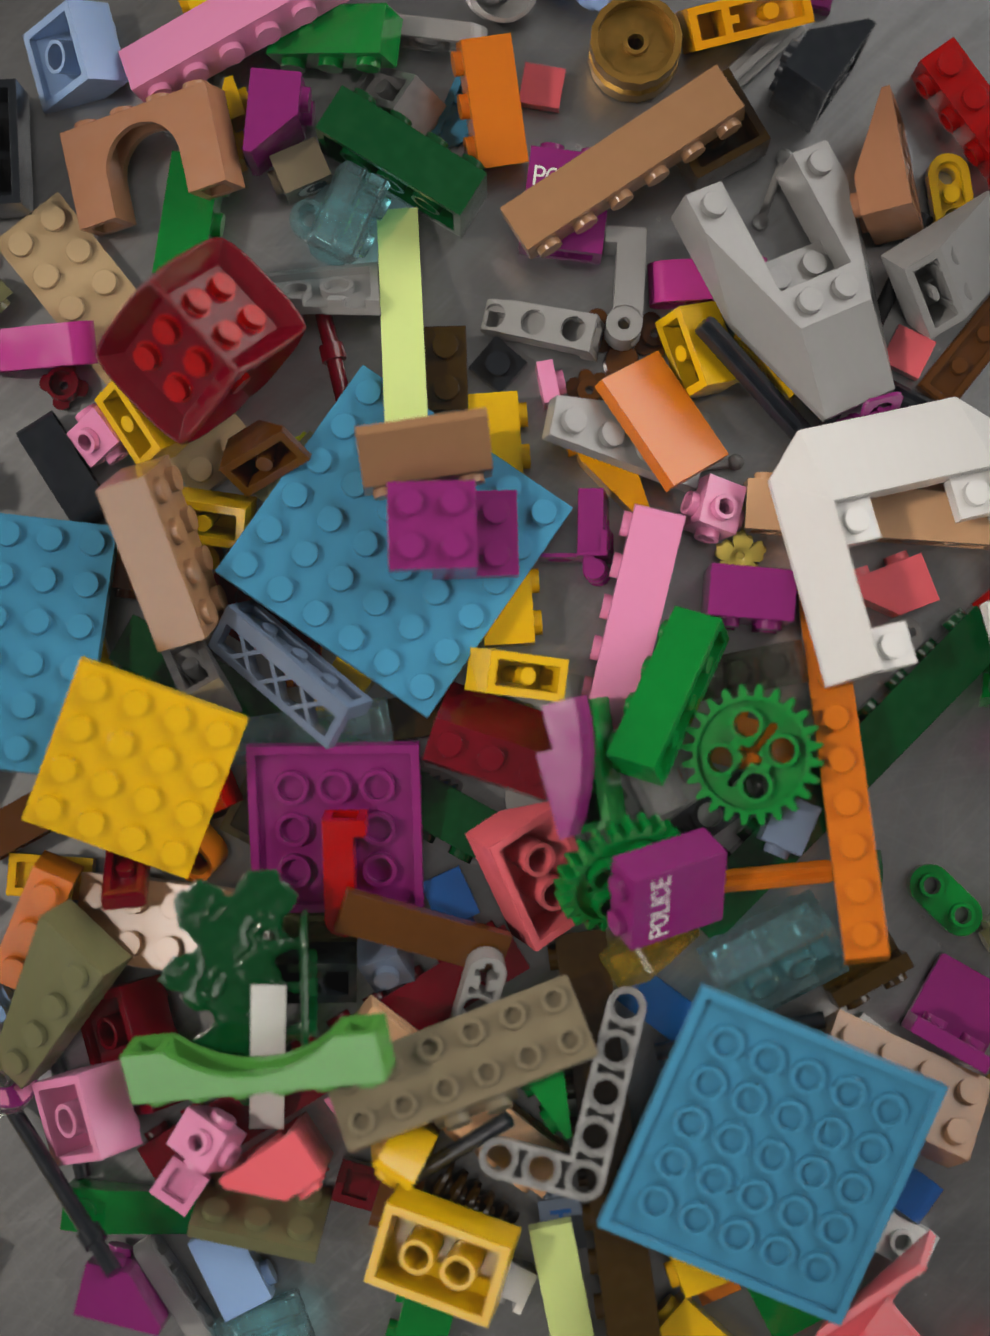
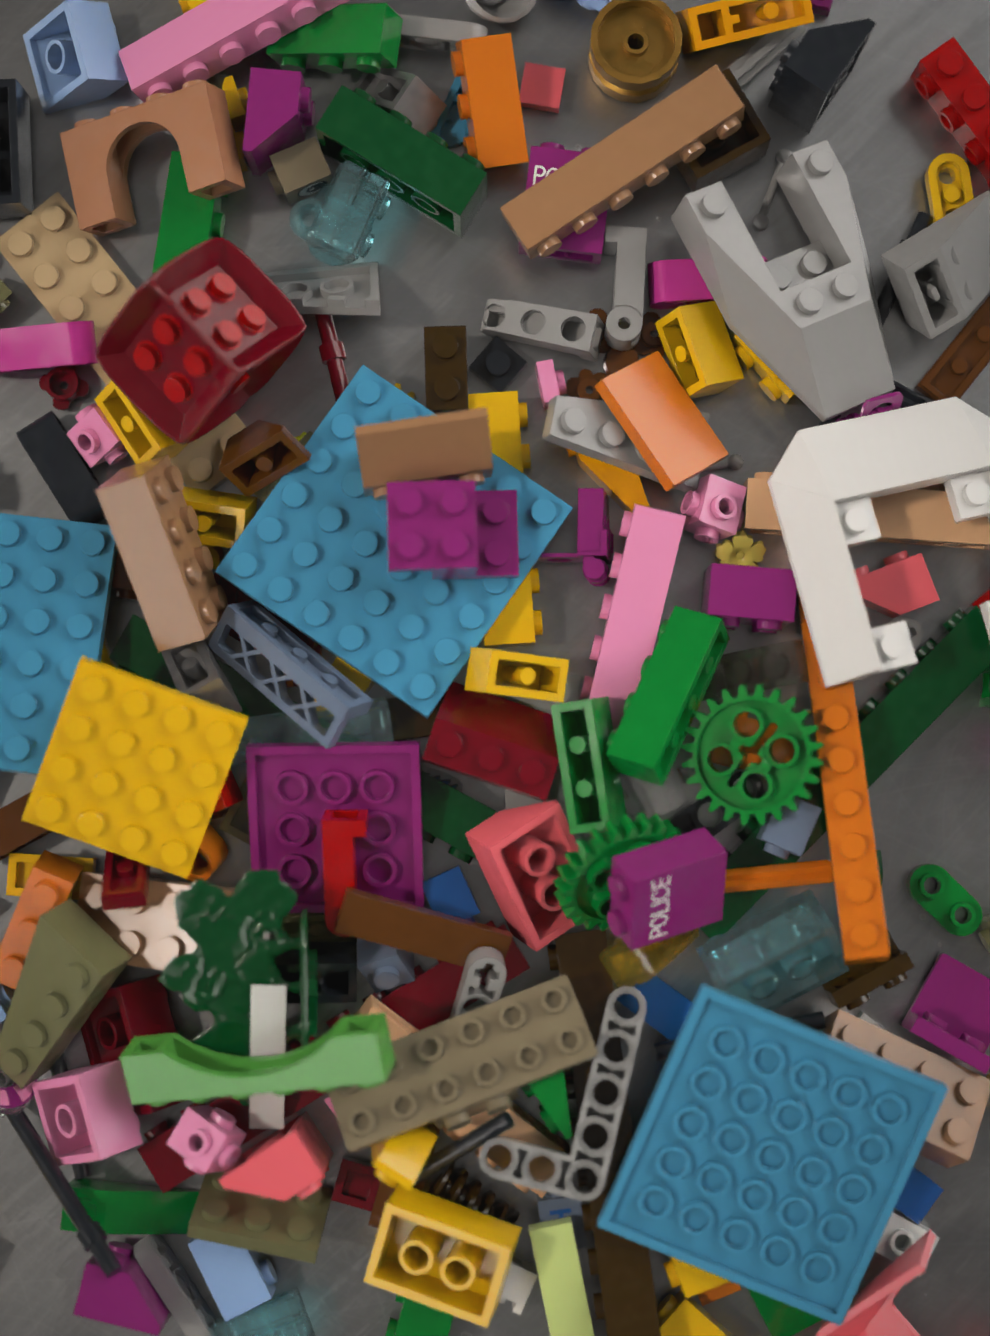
bright pink plate [149,1153,211,1217] -> none
yellowish green tile [377,207,428,422] -> none
magenta slope [536,695,595,840] -> none
black axle [695,316,812,440] -> none
nougat slope [850,85,924,245] -> none
coral tile [887,324,937,382] -> none

